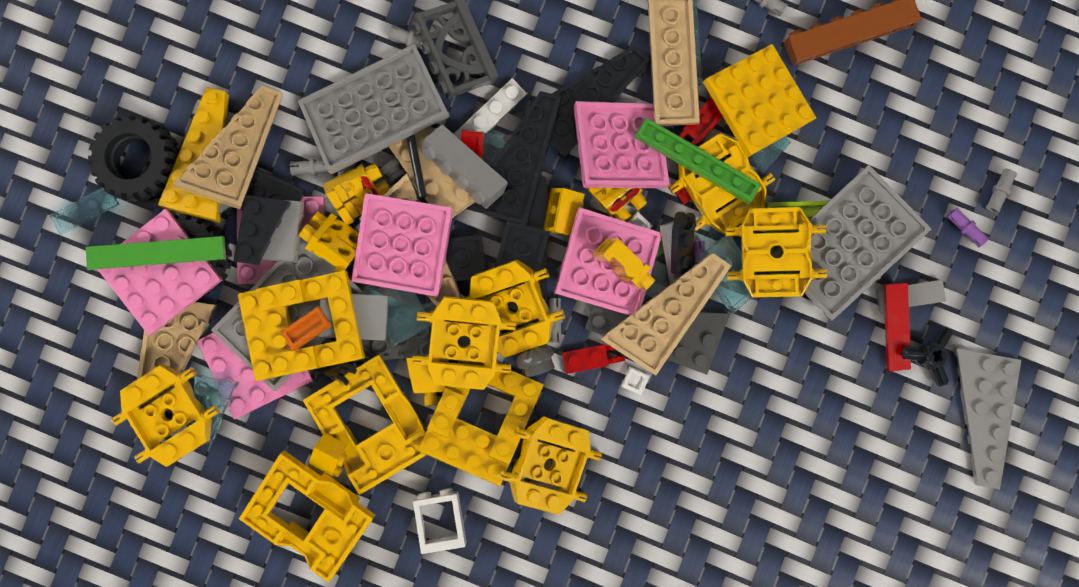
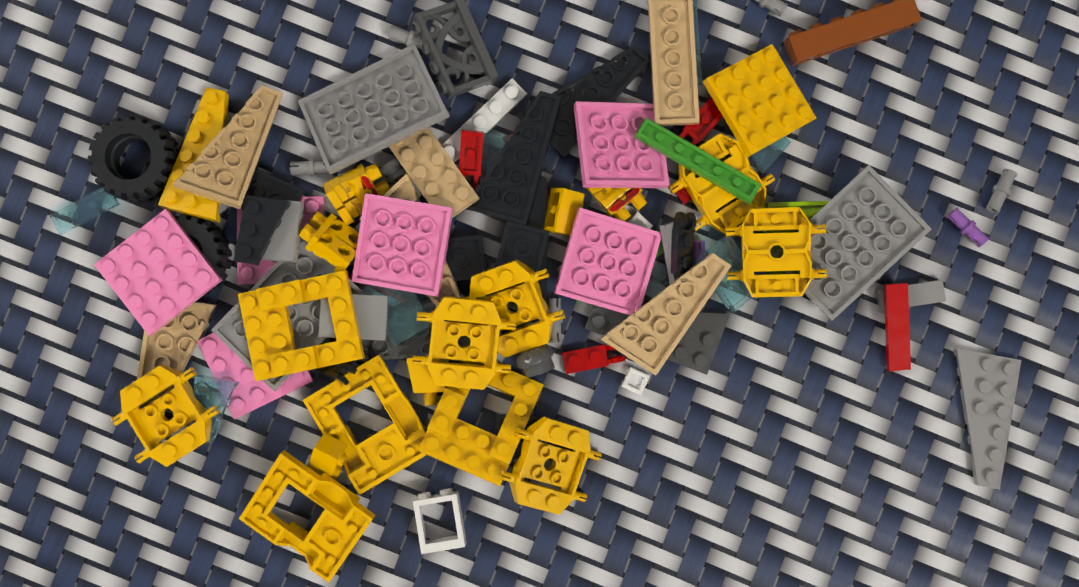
bright green tile [85,236,226,270] -> none
orange tile [281,306,332,351] -> none
black bar [406,134,427,199] -> none
light grey brick [421,125,508,209] -> none
yellow hips [592,238,655,290] -> none
black bush [900,327,952,387] -> none

